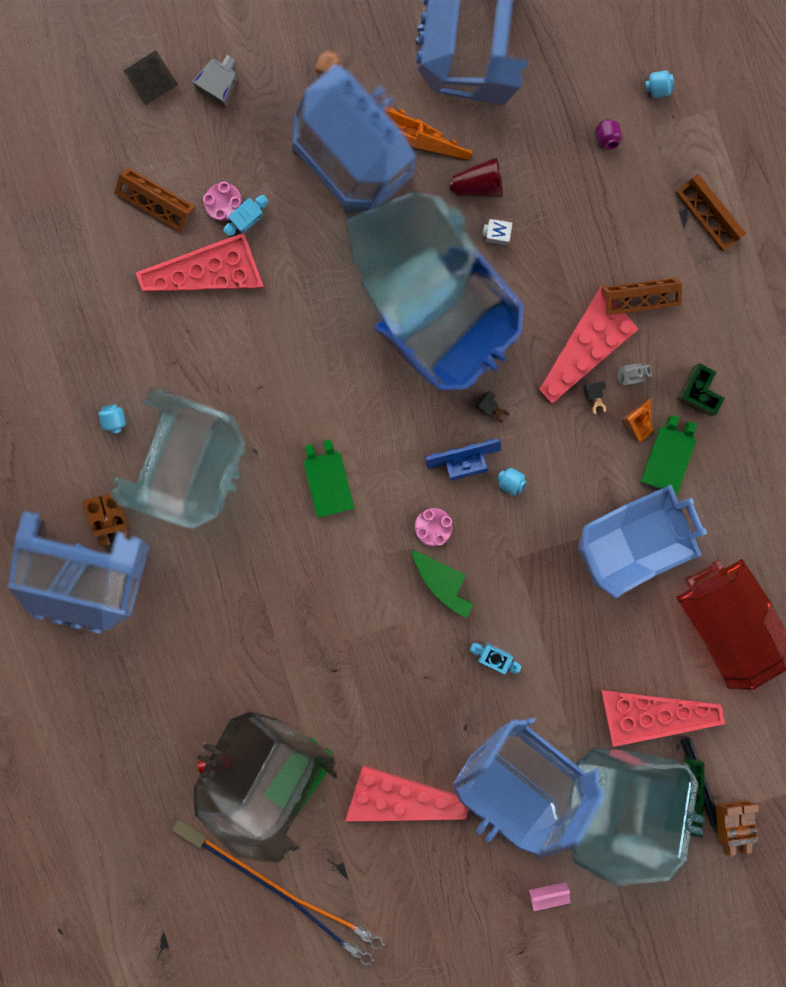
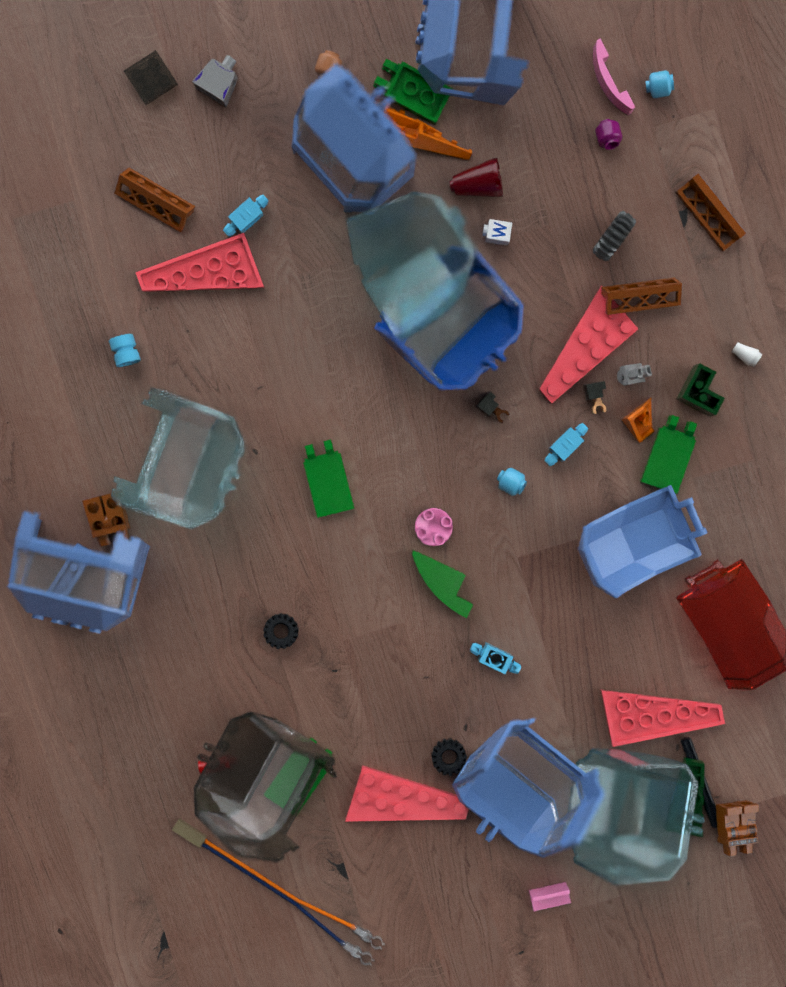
medium azure head [98,404,126,434] -> none
bright pink dish [203,182,242,221] -> none
blue bracket [425,439,501,481] -> none
none -> medium azure wheel [109,334,141,367]
none -> black tyre [263,613,299,649]
none -> green tile [373,59,453,125]
none -> black tyre [432,738,467,776]
none -> medium azure piece [545,423,588,466]
none -> bright pink slope [593,39,635,115]
none -> dark grey gear [593,211,636,261]
none -> white cone [732,342,762,367]

